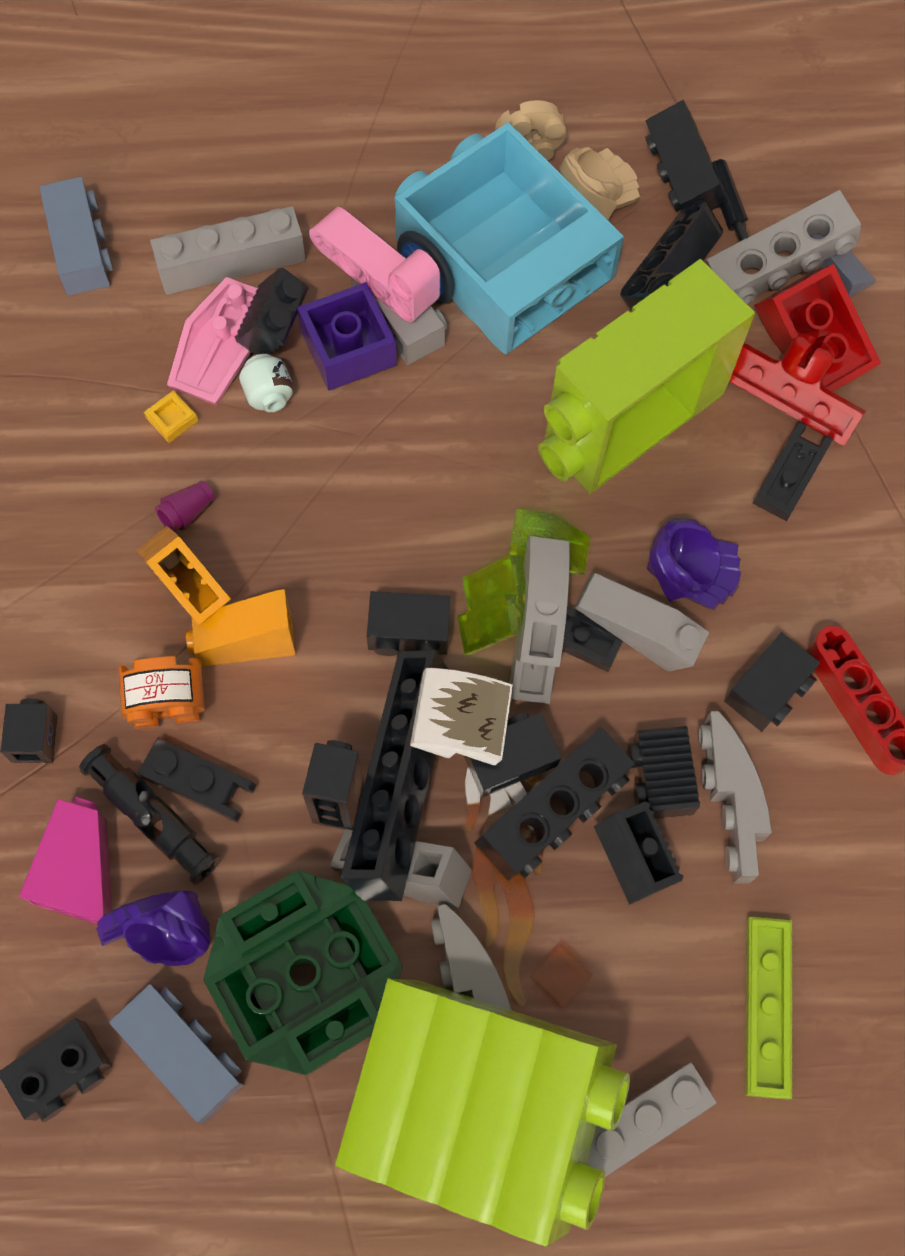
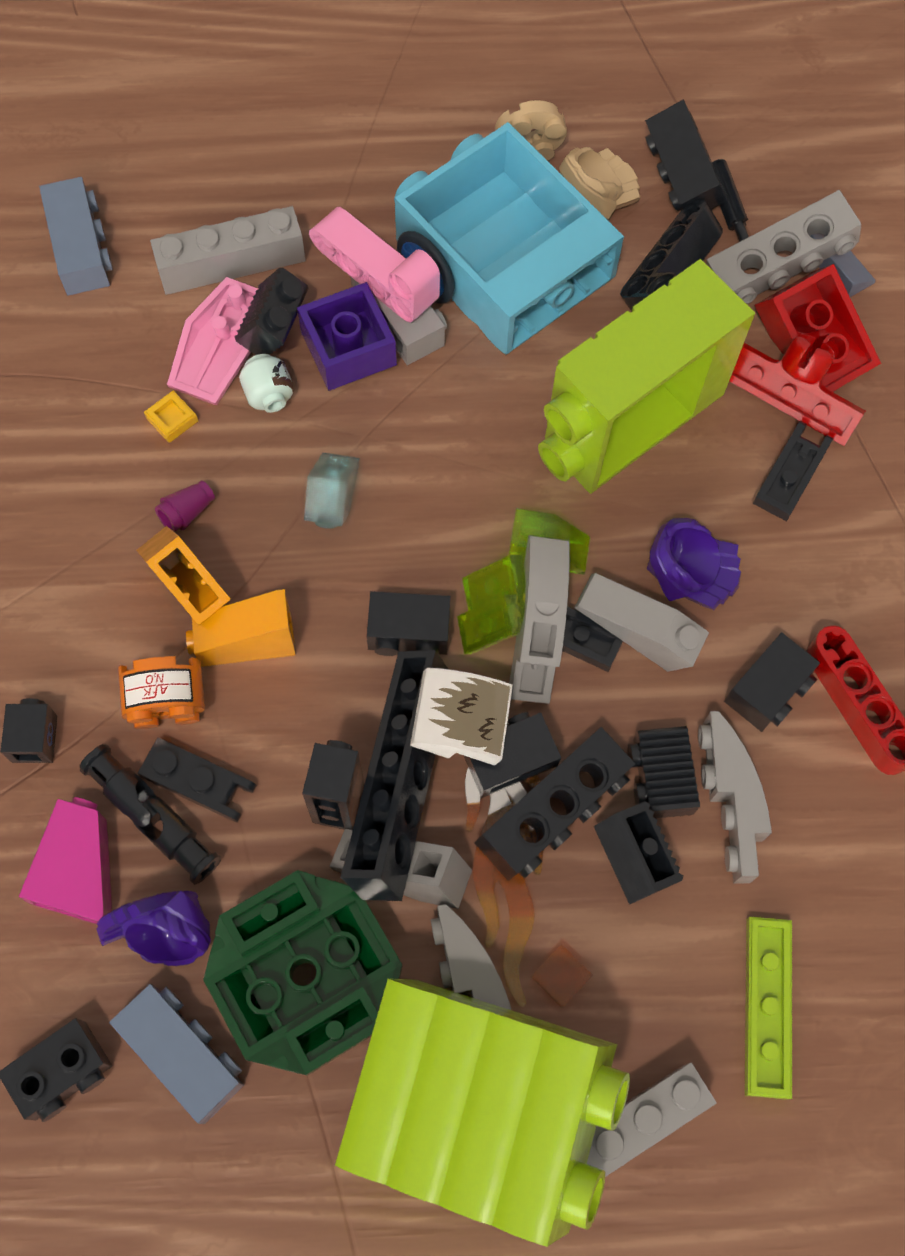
none -> clear light blue slope [304,453,360,528]

